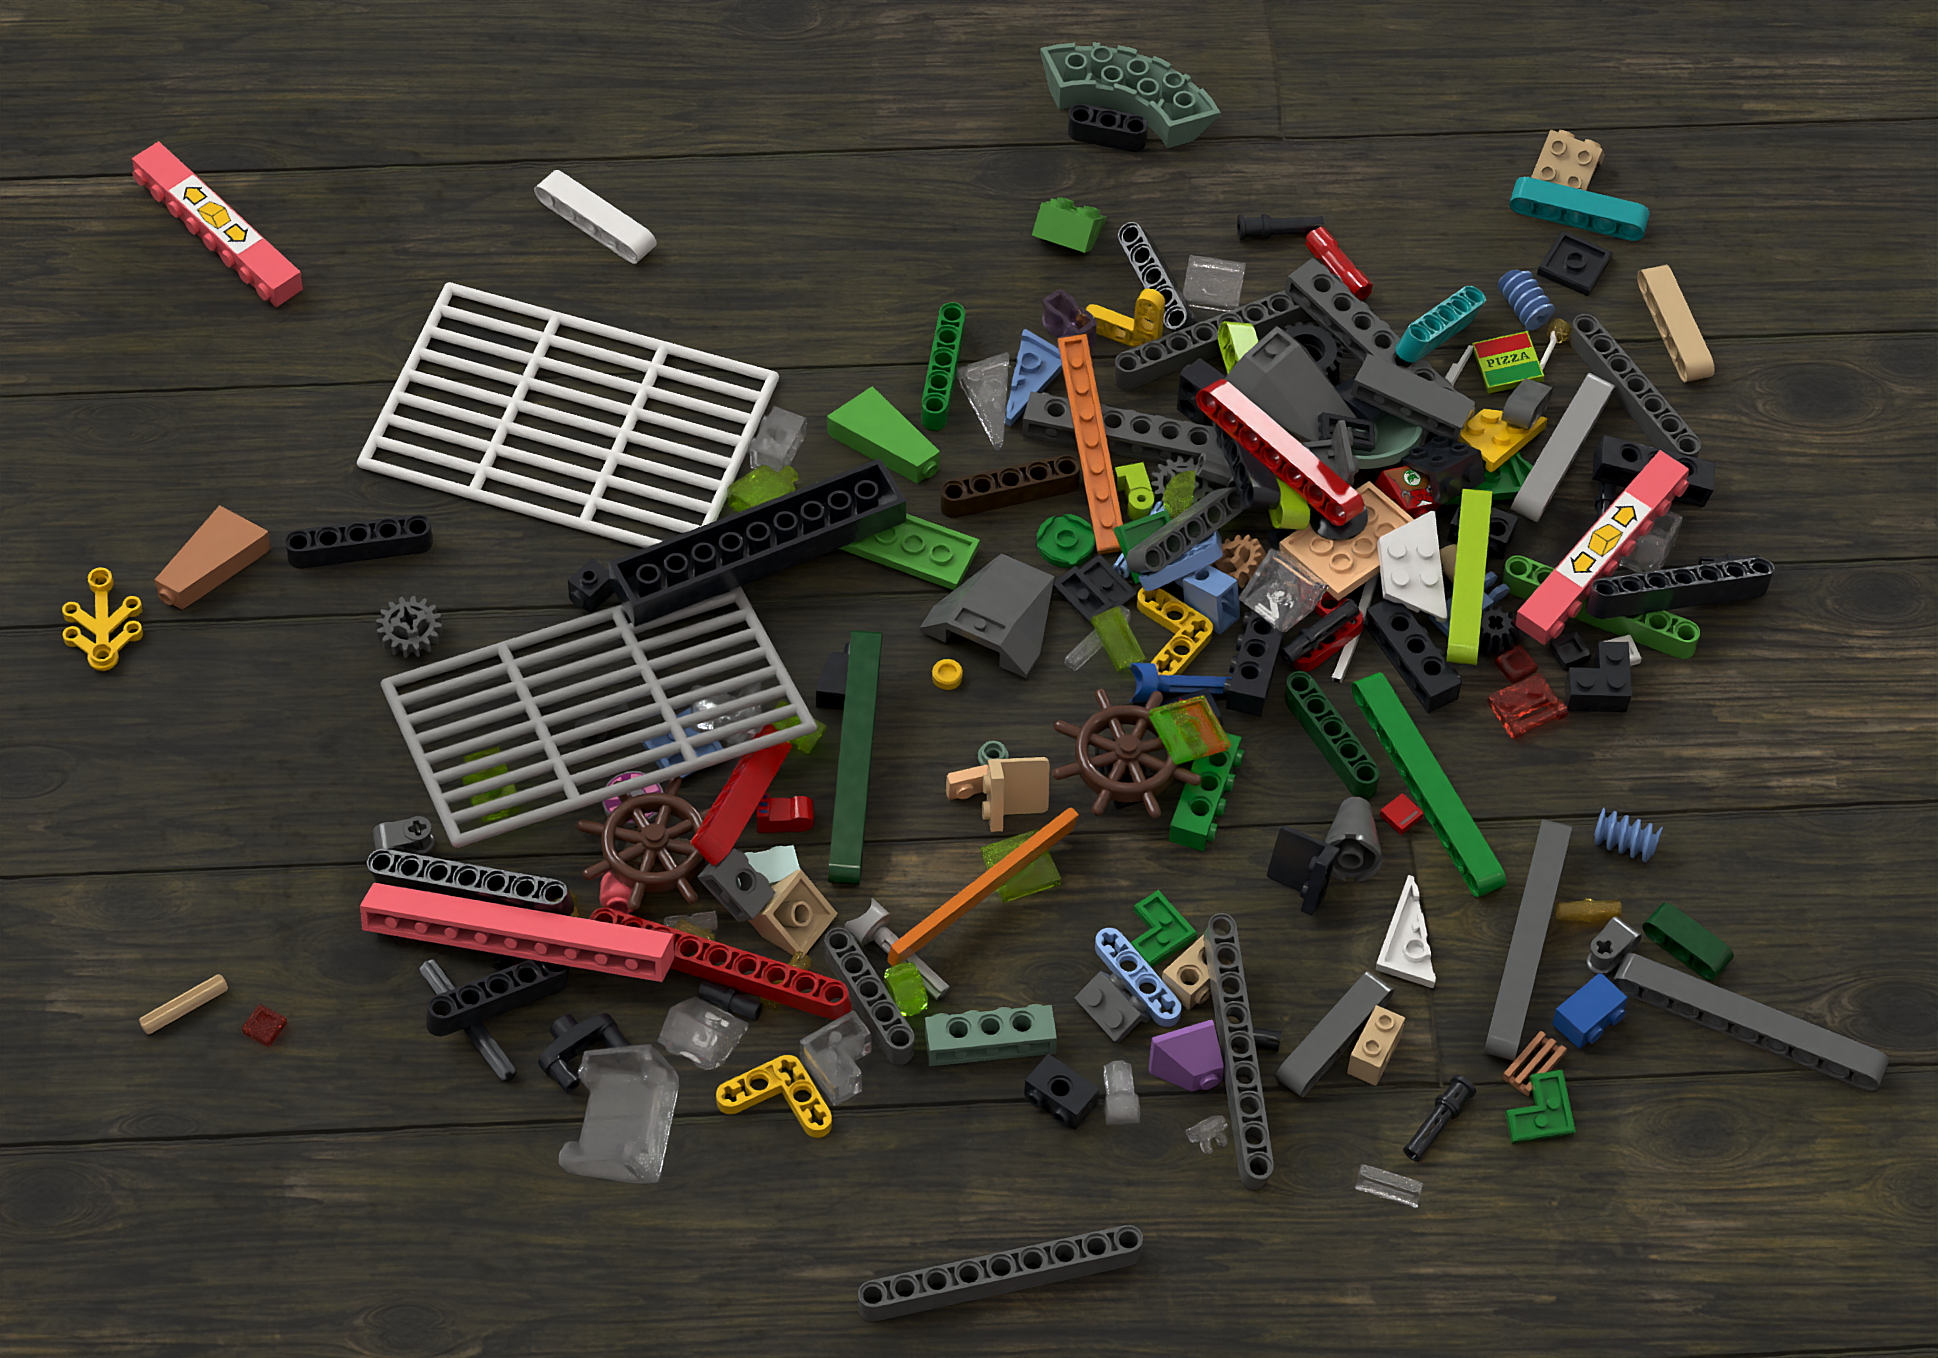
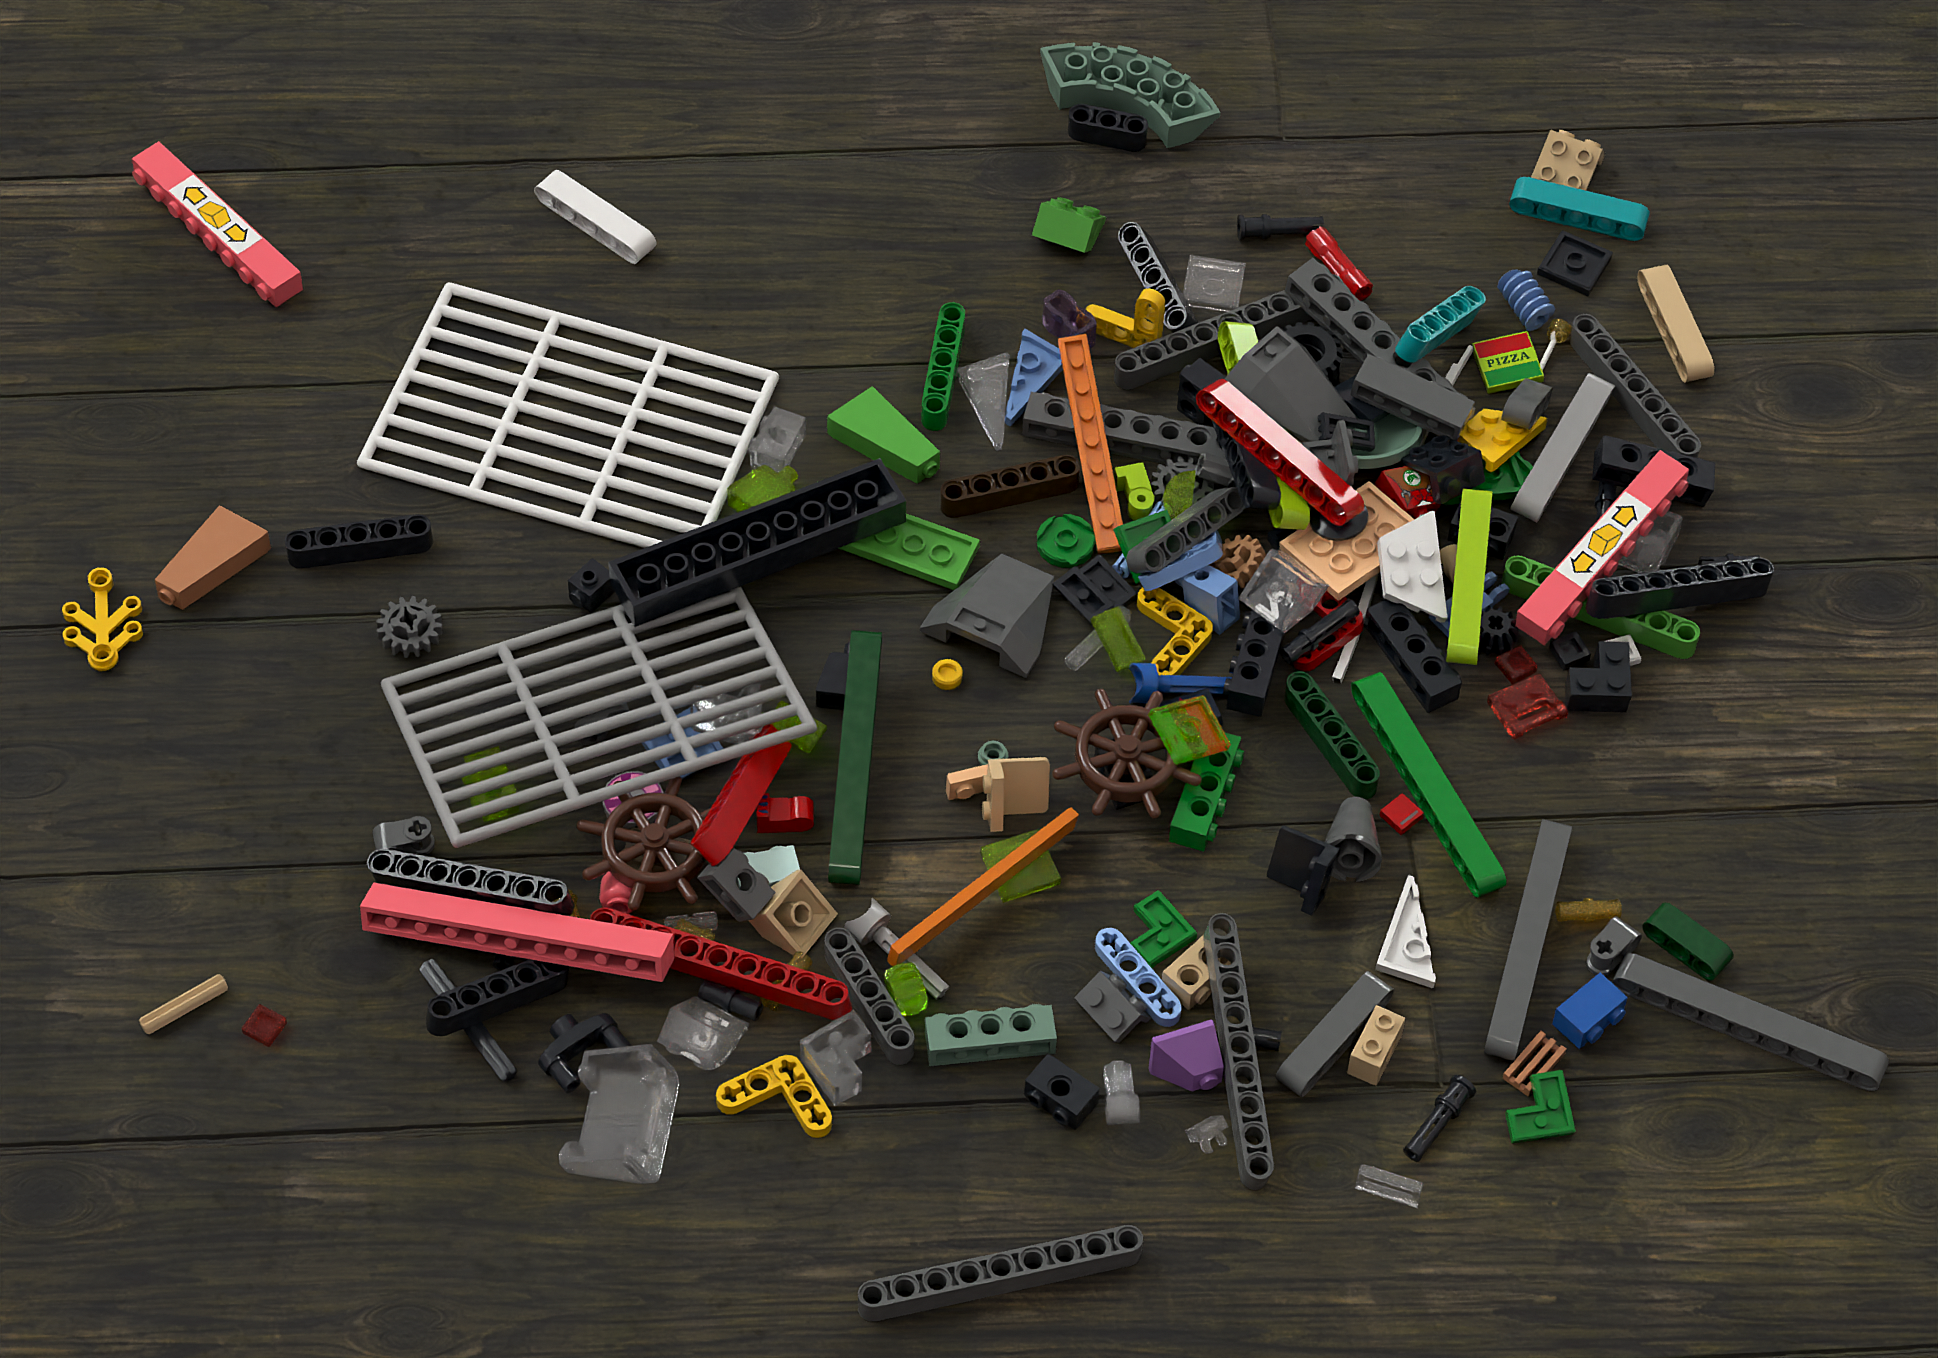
medium blue piece [1594,807,1663,863] -> none

